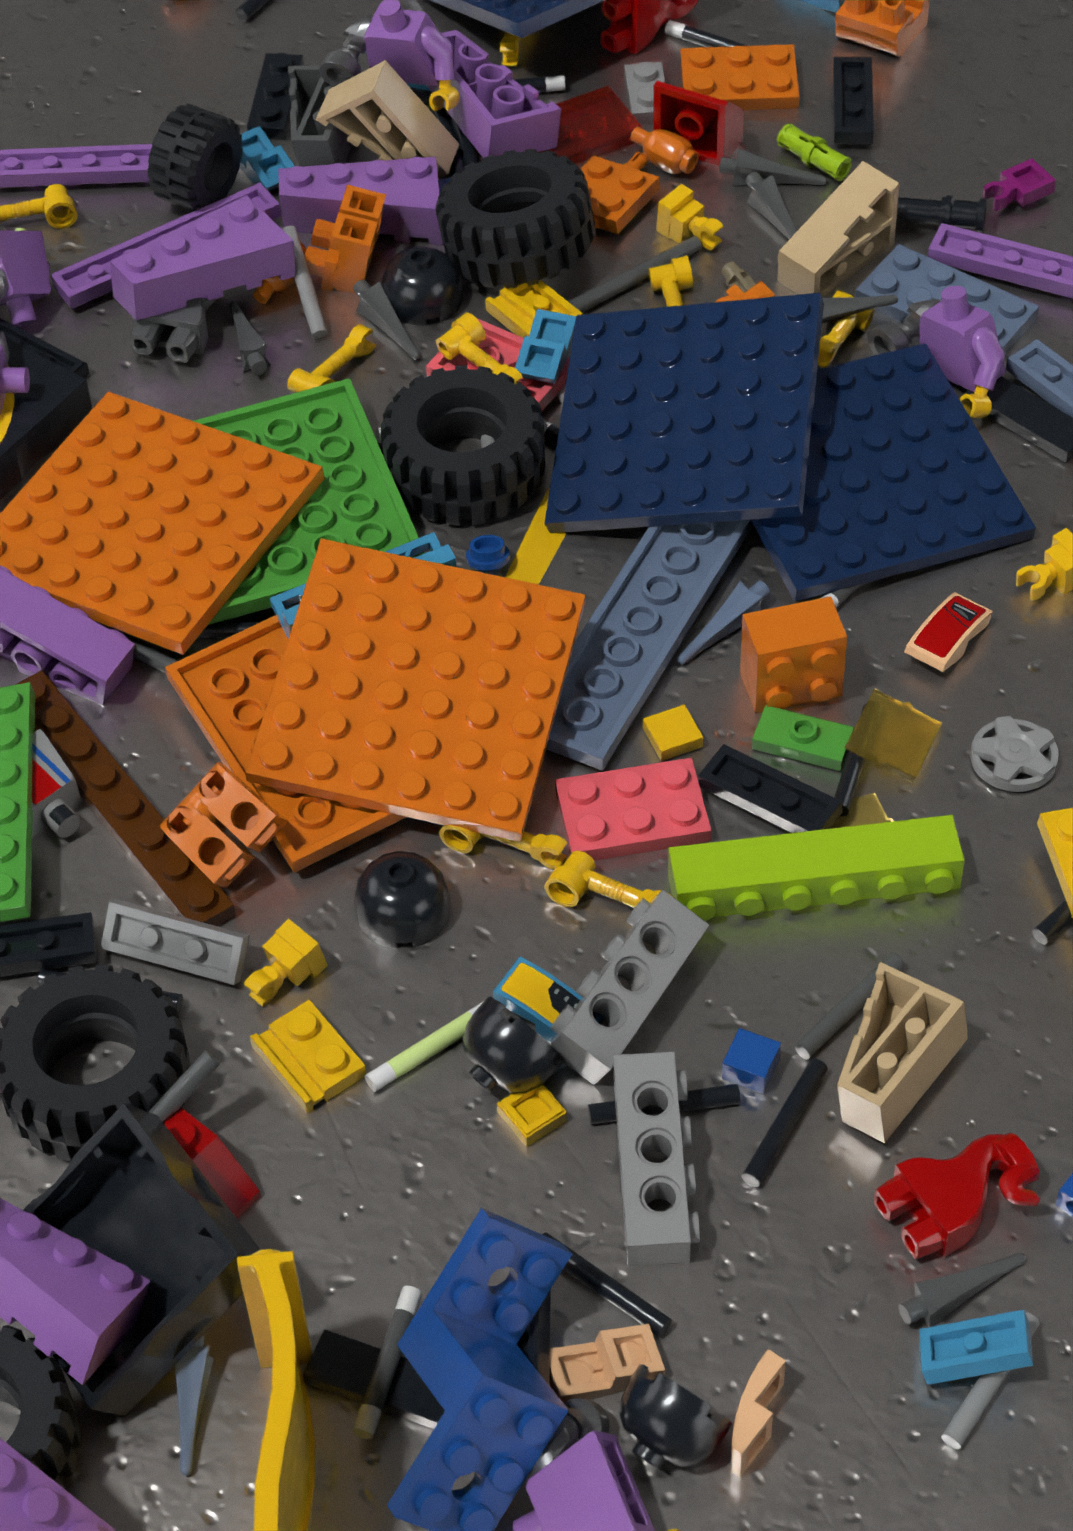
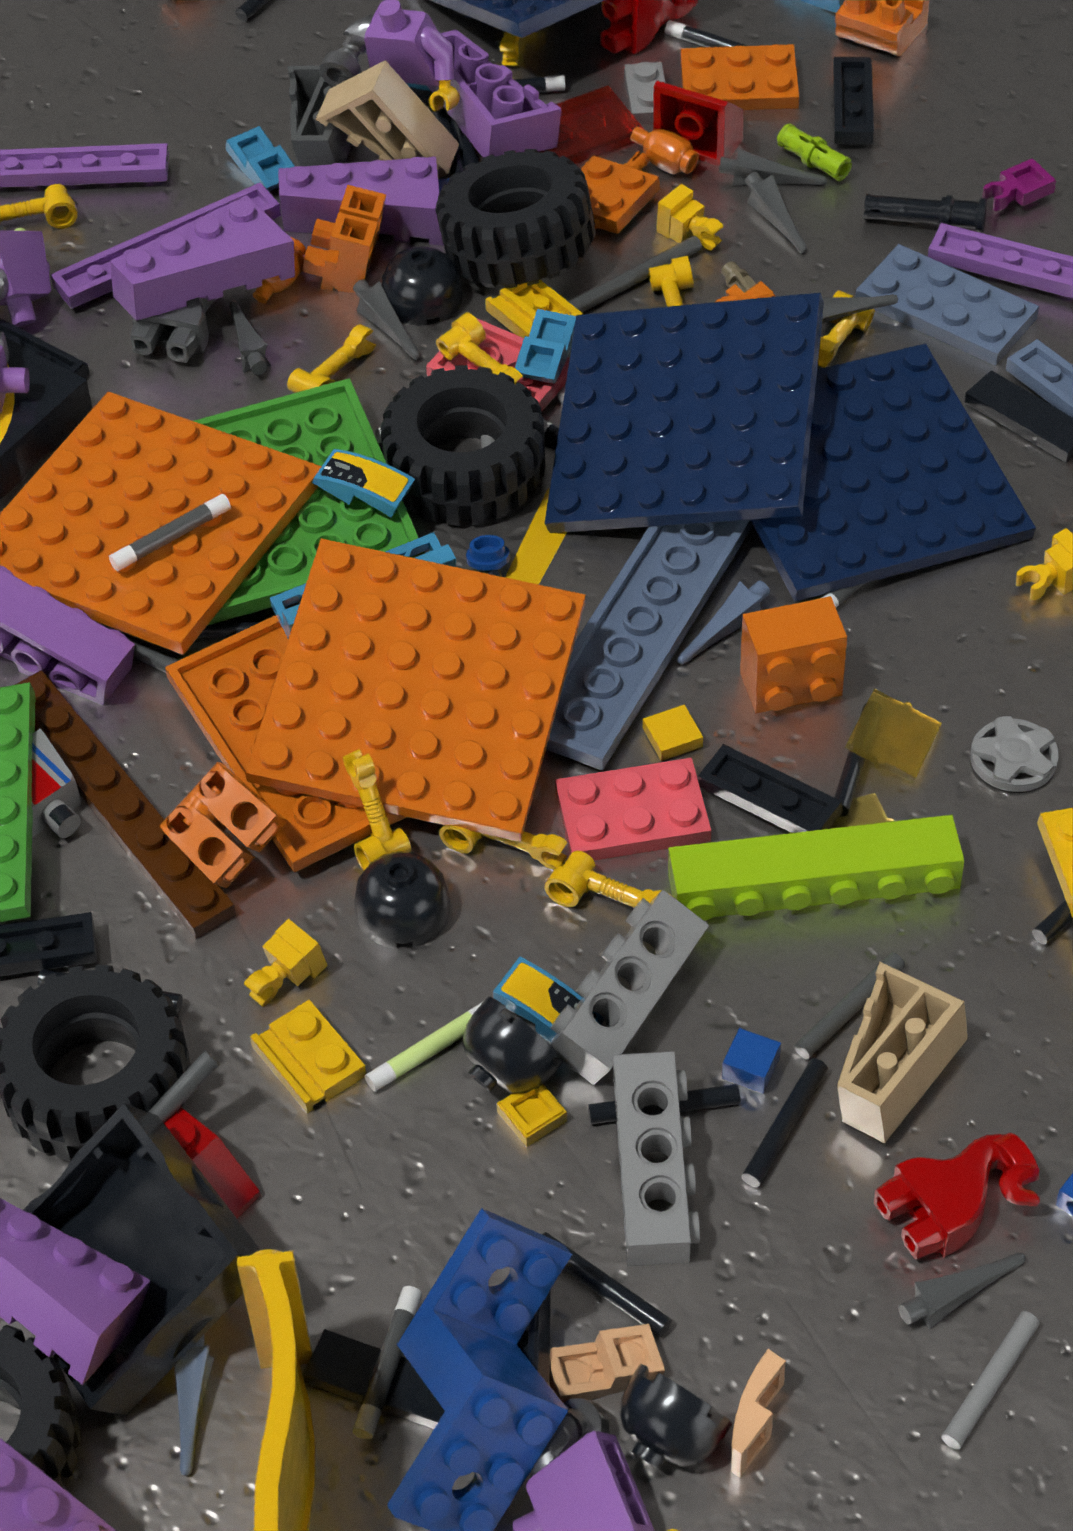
light grey plate [100,899,250,985] -> none
black tyre [147,104,243,211] -> none
black plate [247,53,304,141] -> none
light grey bar [282,226,328,339] -> none
bright green plate [752,705,854,771] -> none
tan wedge [777,161,900,297] -> none
medium lavender torso [868,286,1006,418] -> none
slope [904,592,993,672] -> none
dark azure plate [919,1309,1033,1385] -> none
none -> dark grey bar [109,493,231,571]
none -> slope [312,449,415,518]
none -> yellow brick [343,749,412,871]

